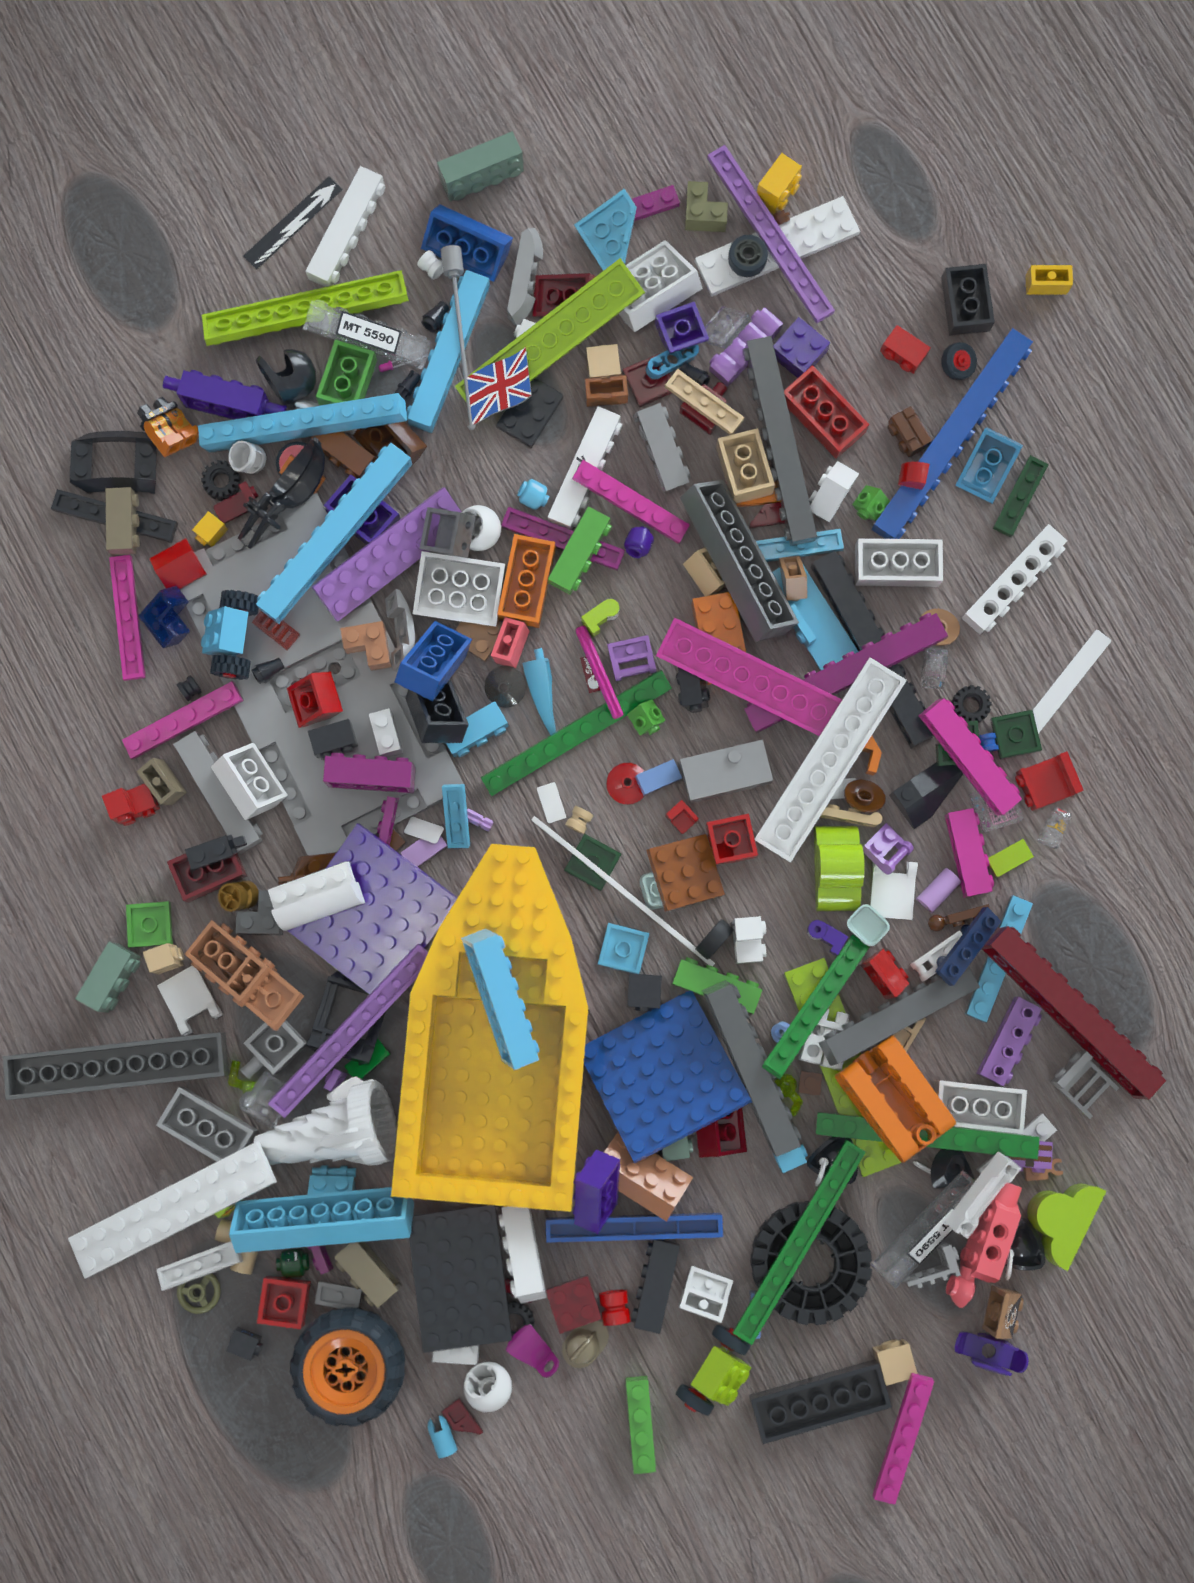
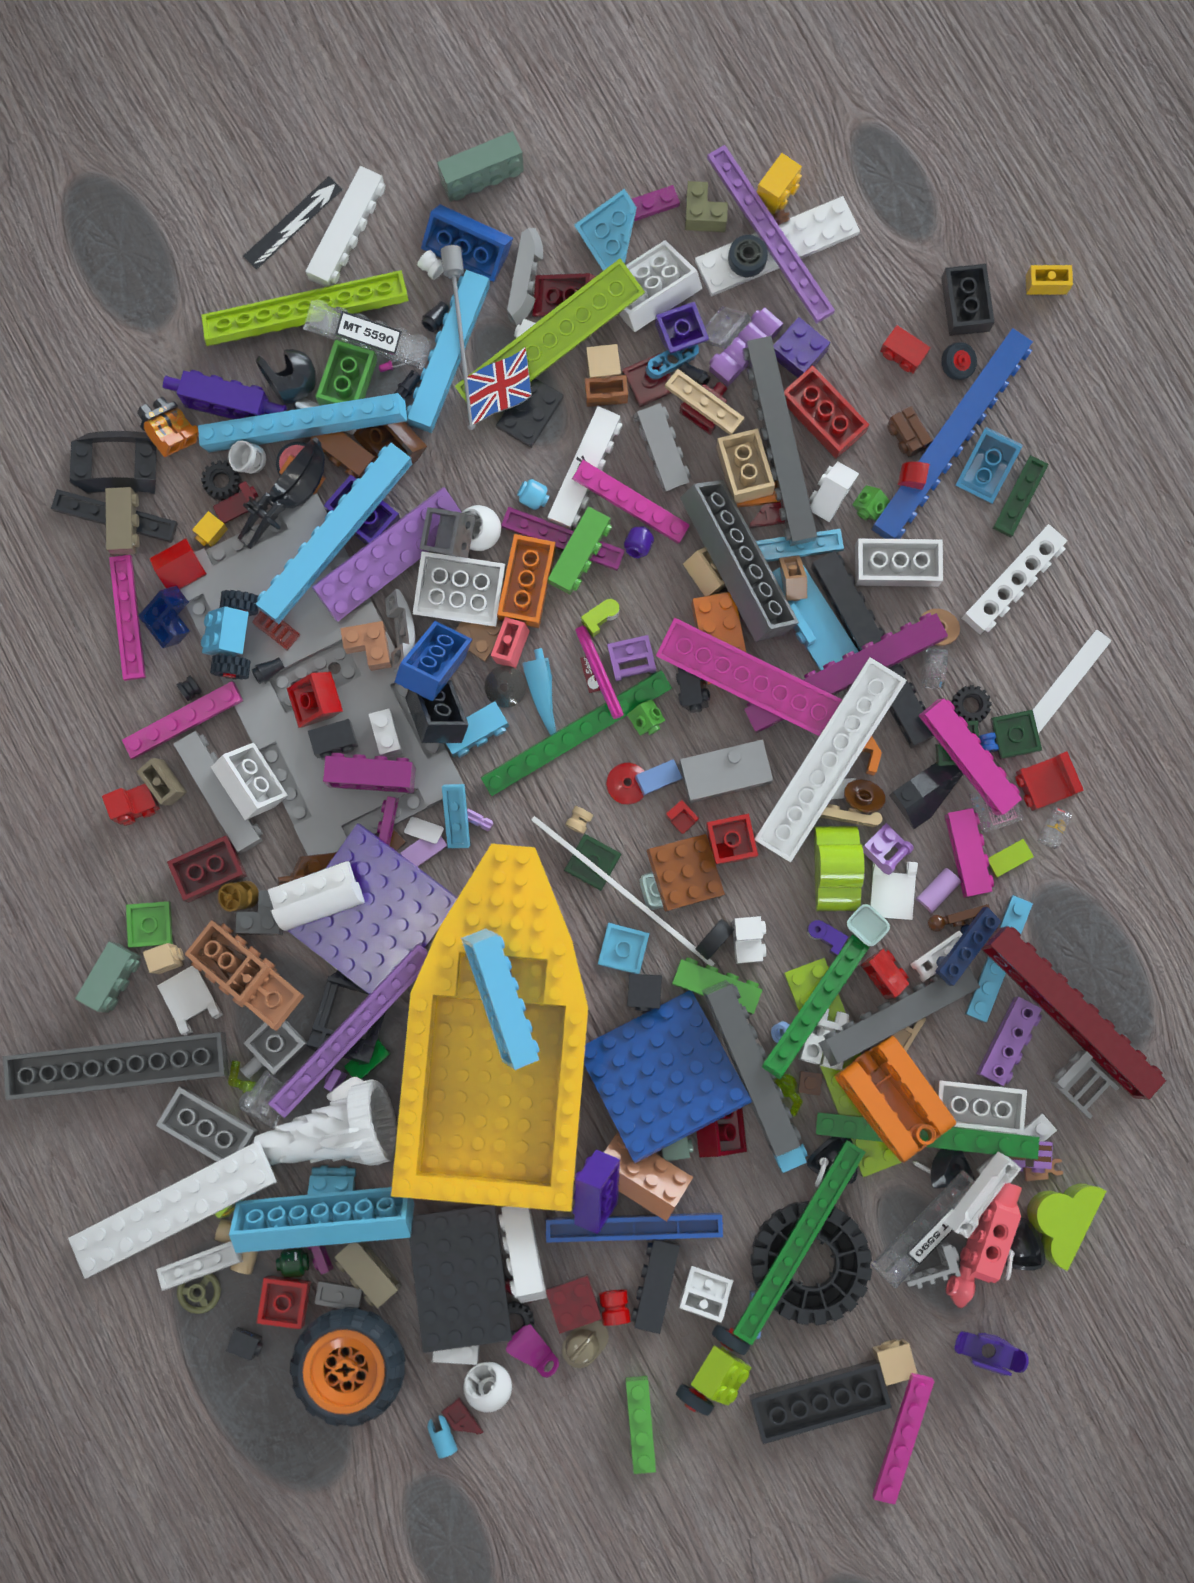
black hinge [185,835,247,870] -> none
white sticker [537,782,566,823] -> none
medium nougat slope [982,1285,1024,1339] -> none

